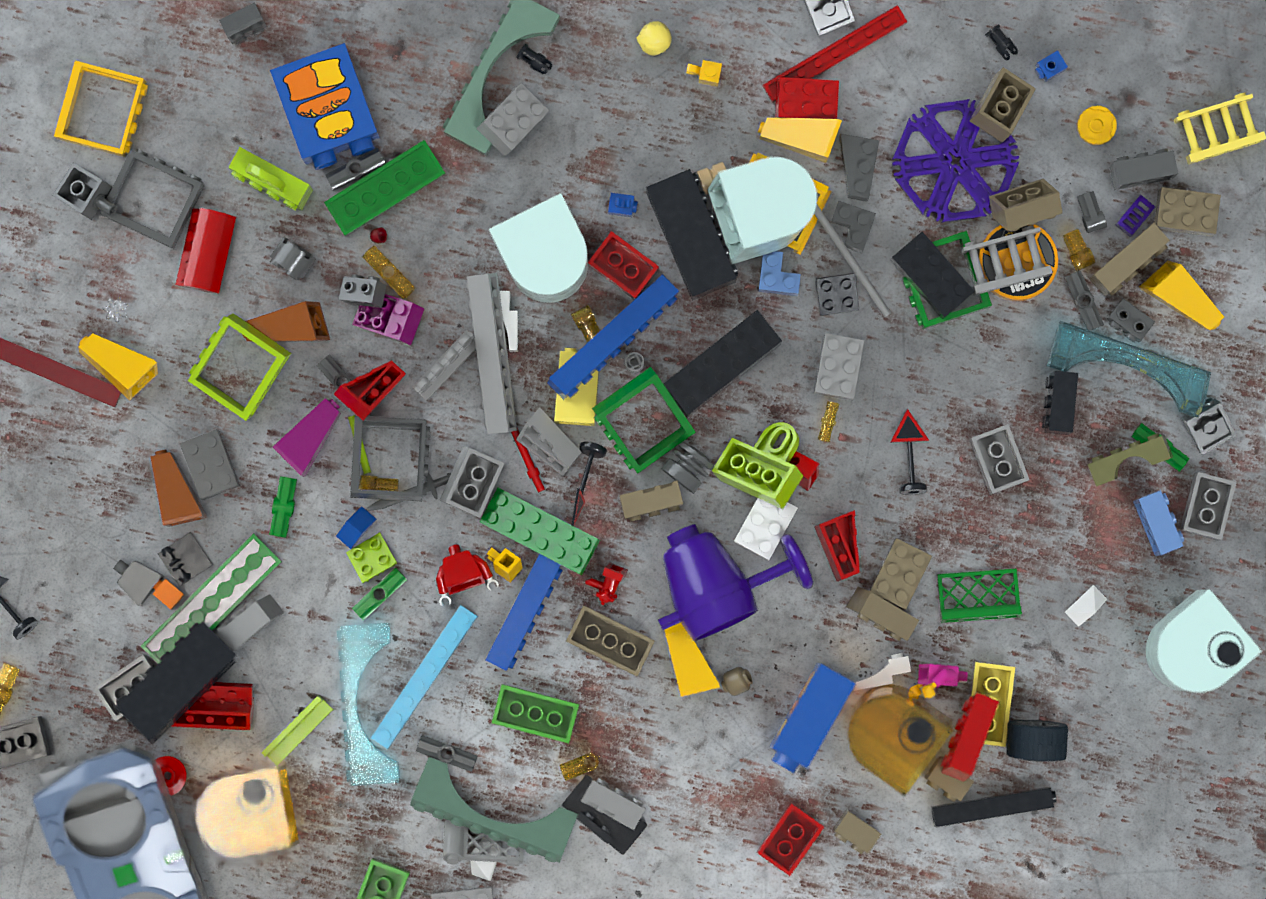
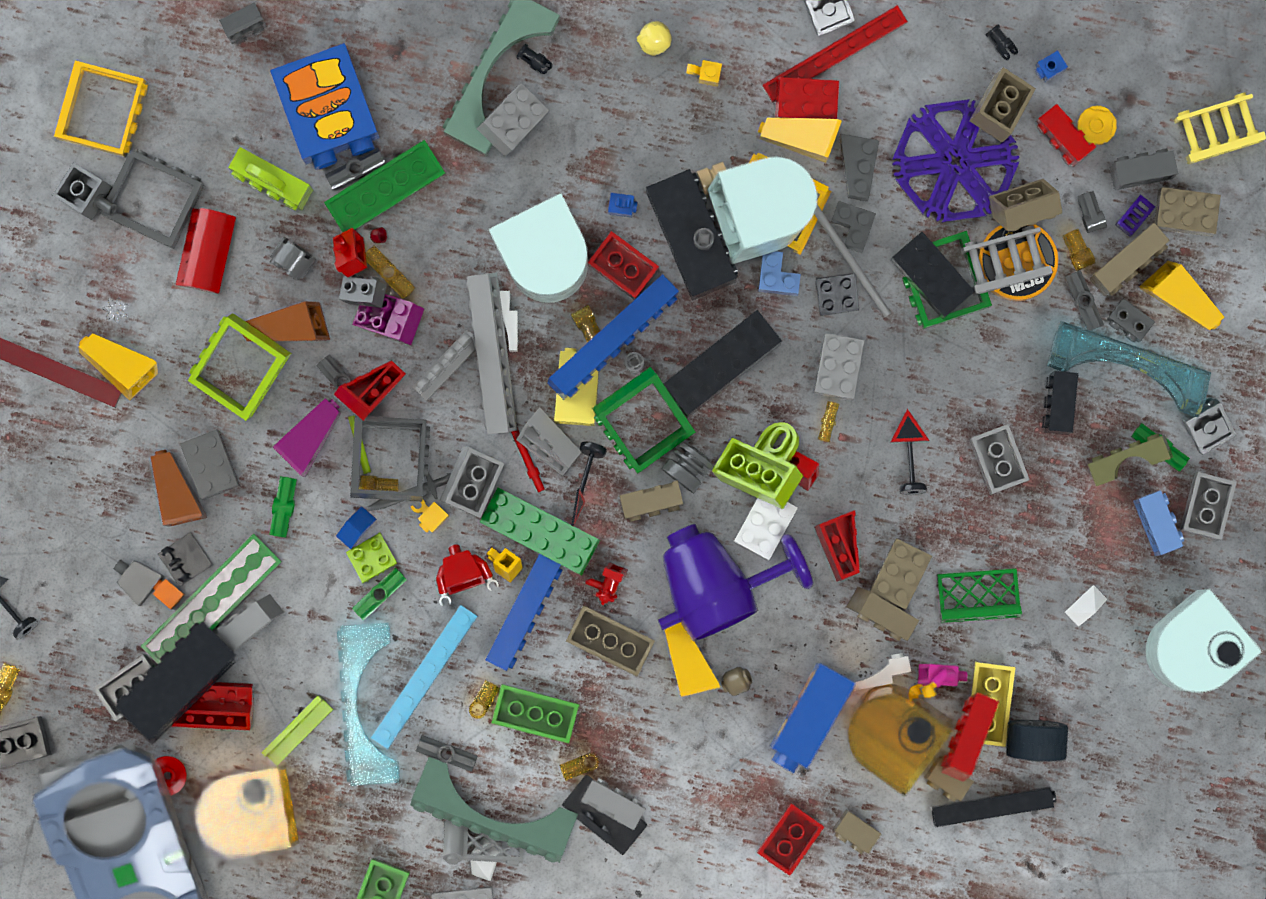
none -> red brick [333,228,367,278]
none -> yellow brick [411,499,449,533]
none -> clear yellow piece [469,680,500,719]
none -> flat silver wheel [694,228,714,250]
none -> red wedge [1036,104,1097,167]

